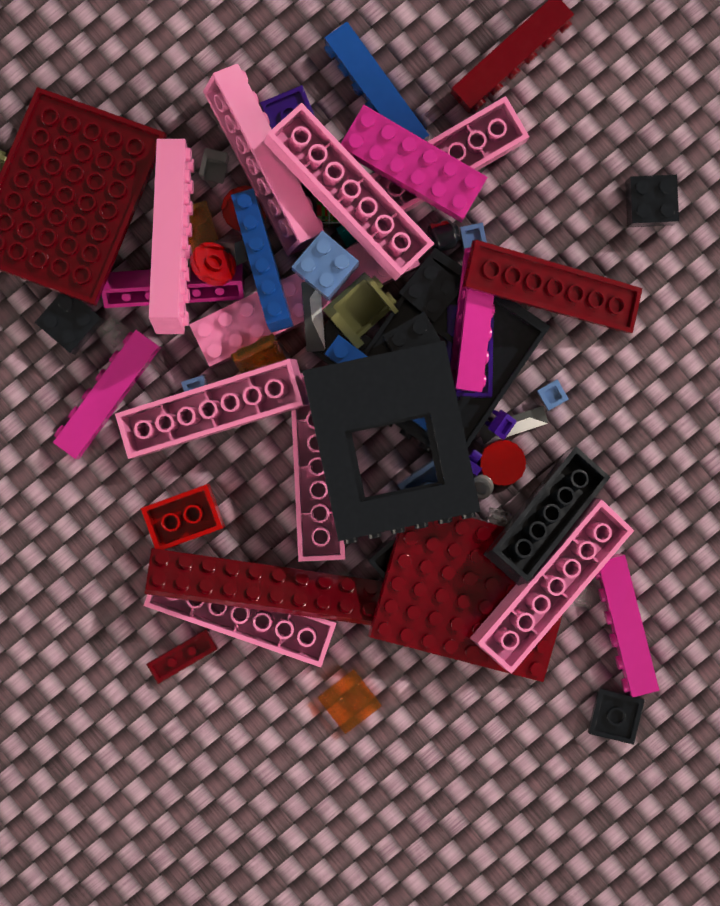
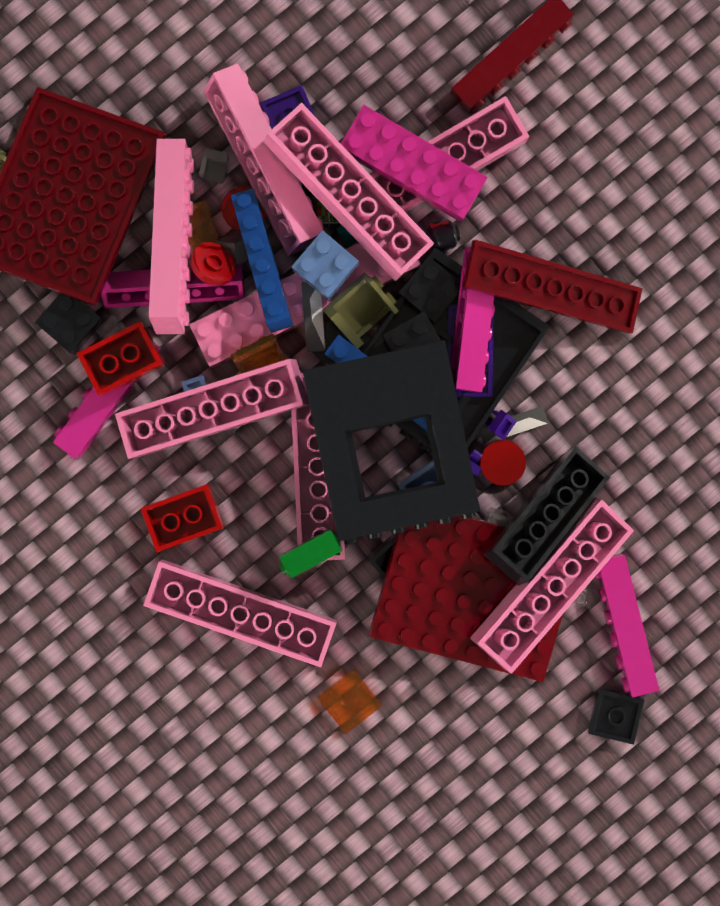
dark red plate [144,548,382,625] -> none
dark red tile [146,628,218,684] -> none
blue brick [324,22,429,141] -> none
medium blue plate [459,223,487,249] -> none
light grey tile [474,475,494,499] -> none
medium blue plate [537,379,569,411] -> none
black brick [625,174,679,228] -> none
none -> red brick [77,321,166,397]
none -> green brick [278,527,342,578]

